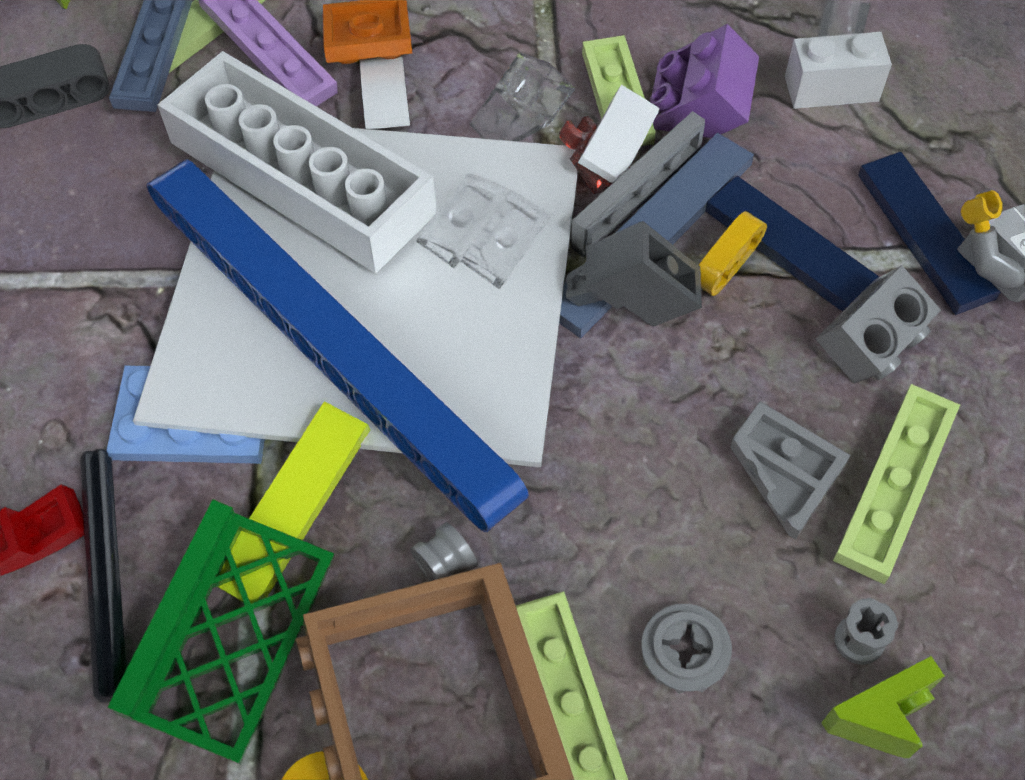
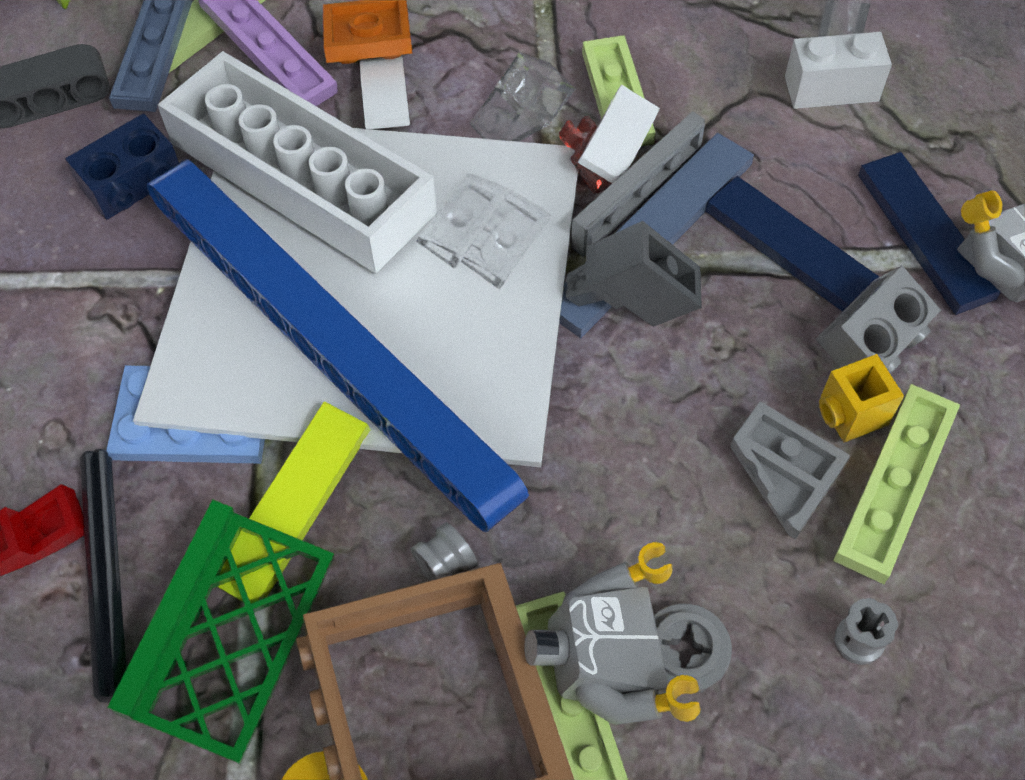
medium lavender slope [650,24,759,138] -> none
yellow beam [698,211,767,296] -> none
lime slope [821,656,945,759] -> none
none -> dark blue brick [65,113,179,220]
none -> light grey torso [524,542,701,725]
none -> yellow brick [819,354,904,443]

